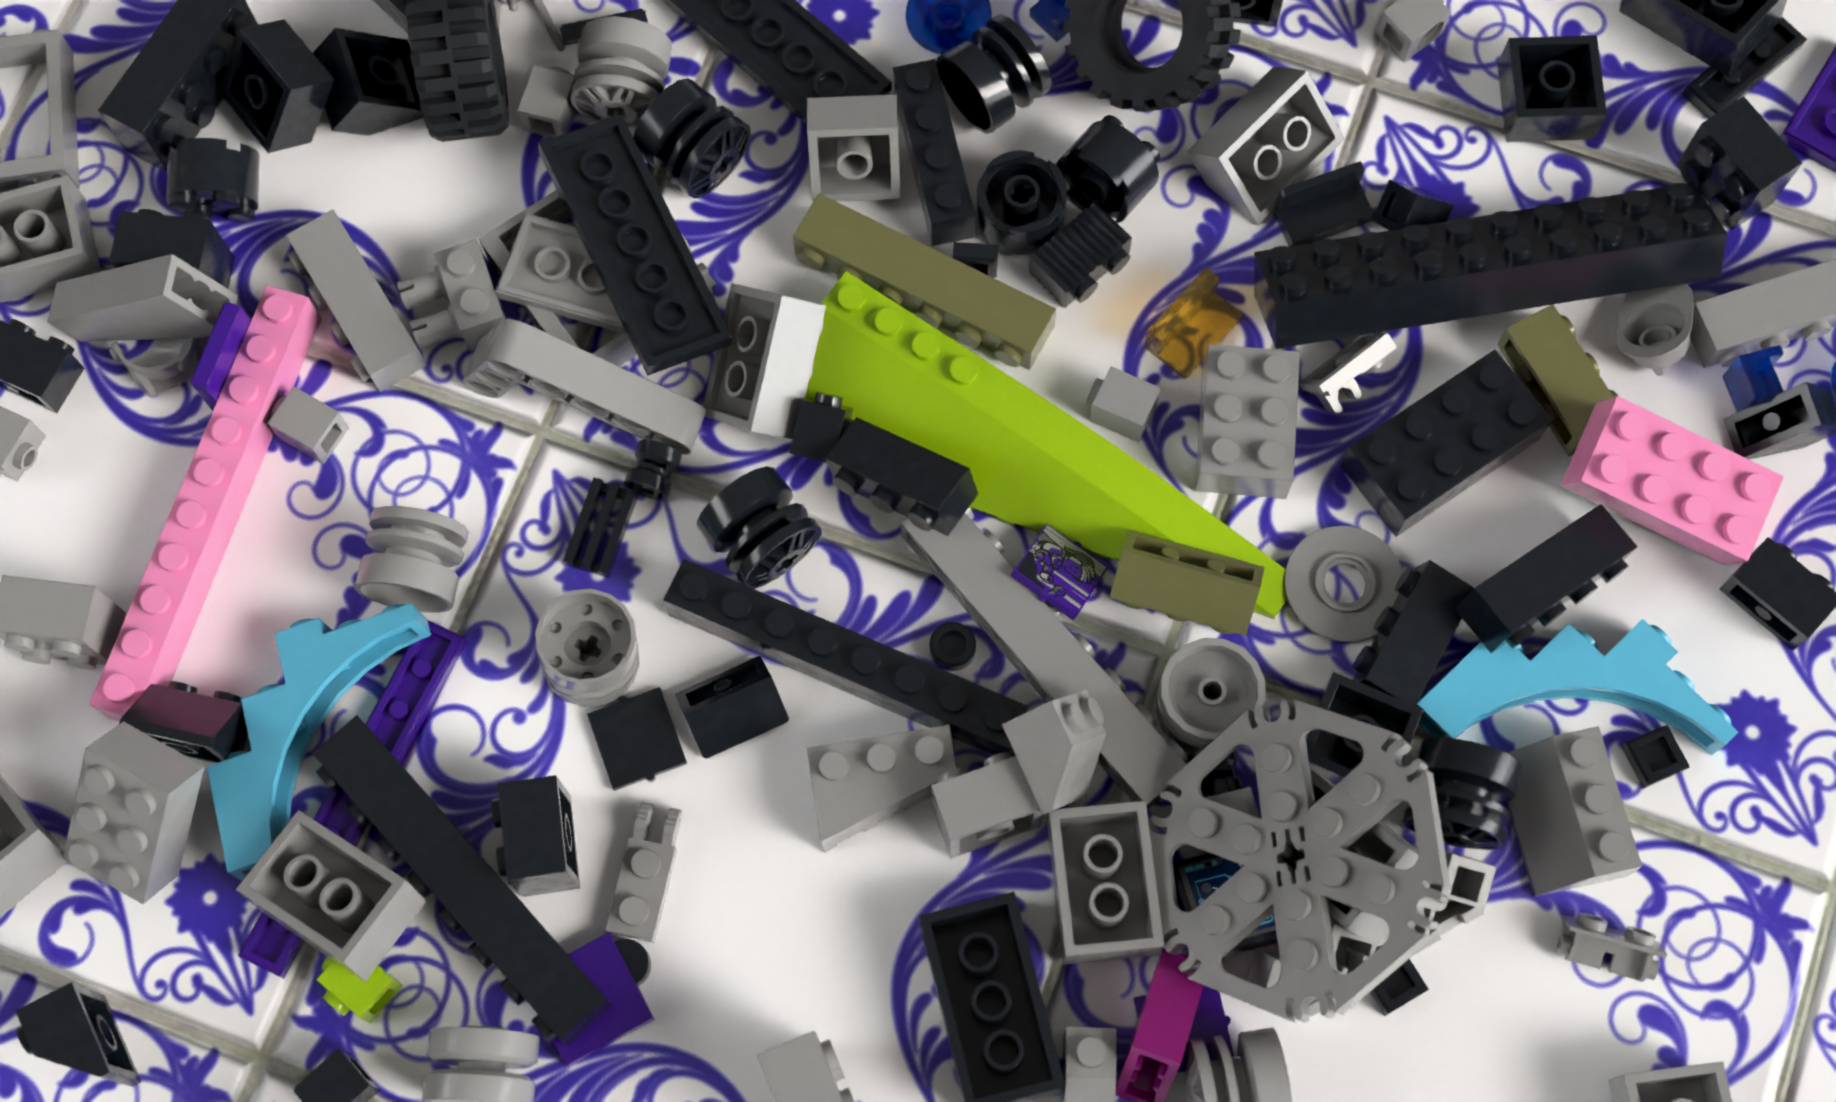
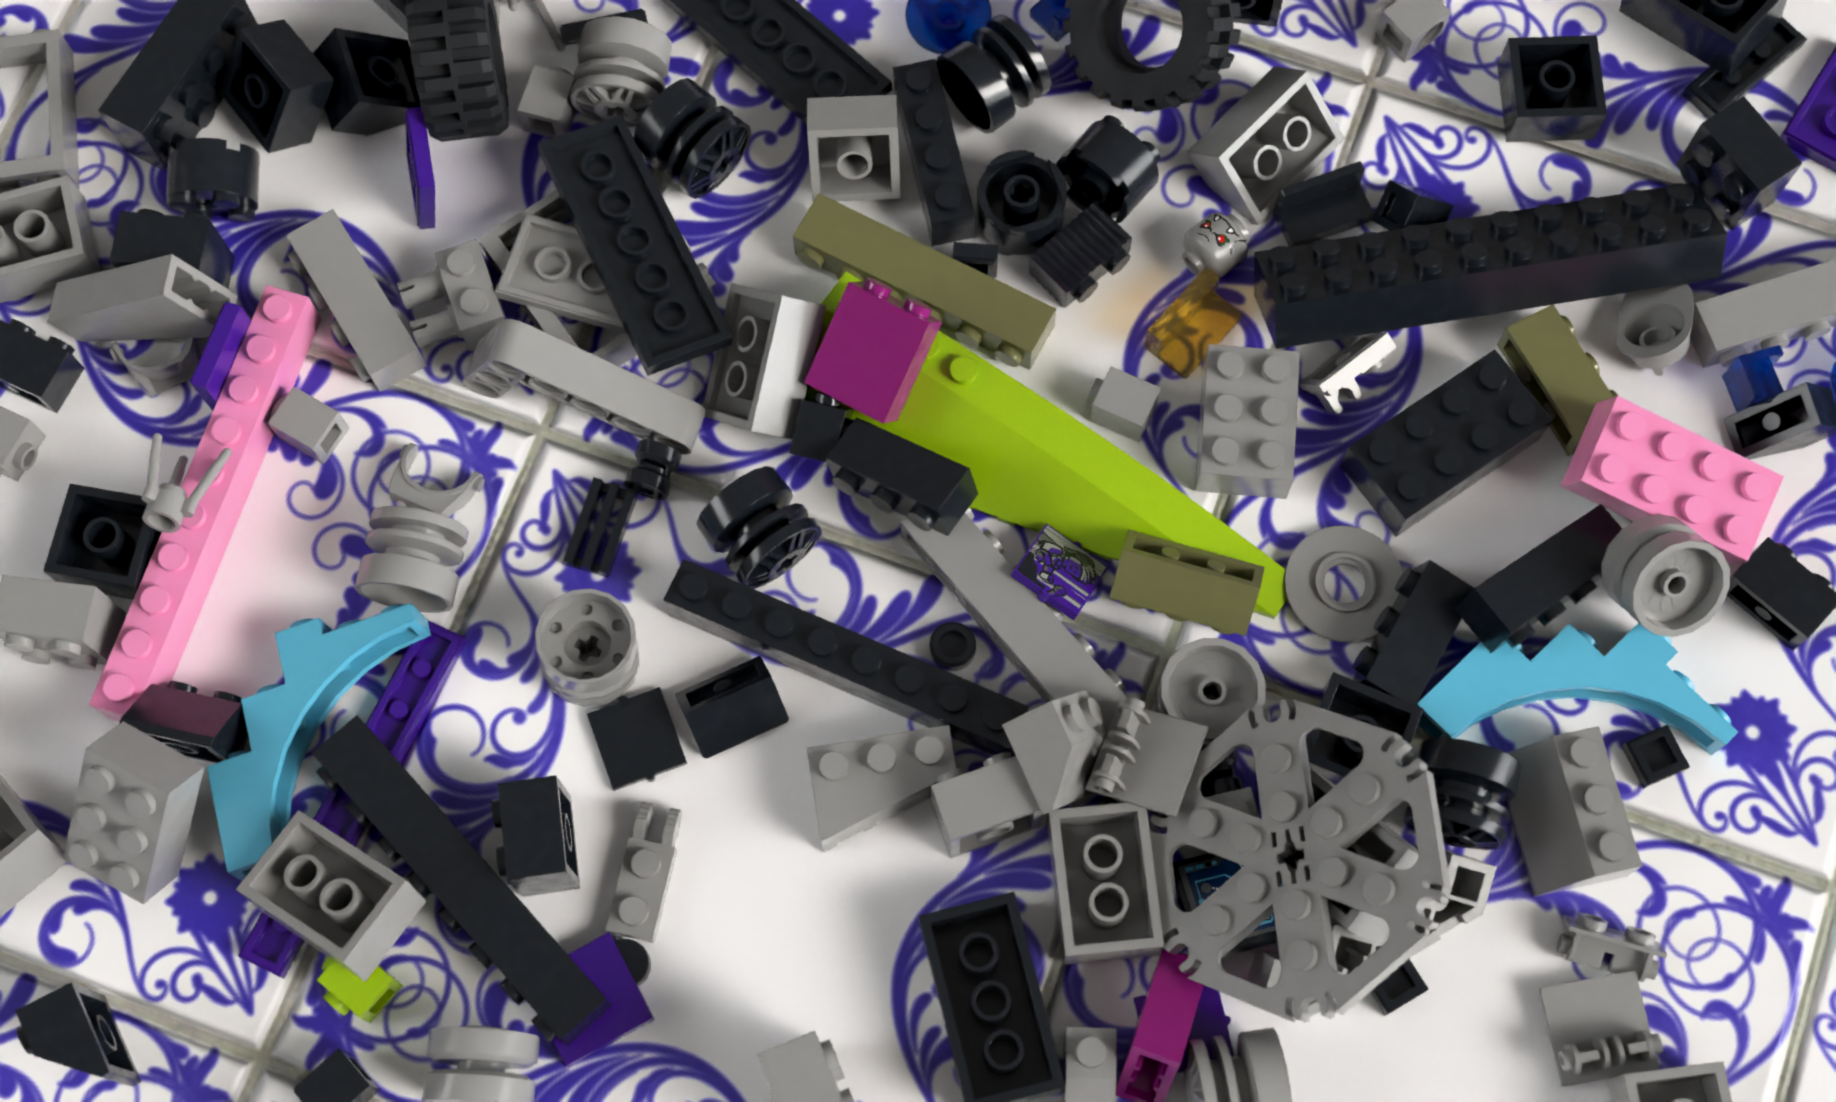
none -> black brick [43,484,162,600]
none -> light grey plant [141,433,232,533]
none -> light grey helmet [389,443,485,517]
none -> dark purple tile [405,107,435,229]
none -> magenta brick [804,277,942,424]
none -> light grey hinge [1085,697,1209,818]
none -> light grey head [1182,212,1250,279]
none -> light grey hinge [1539,970,1663,1087]
none -> light grey wheel [1601,514,1730,637]

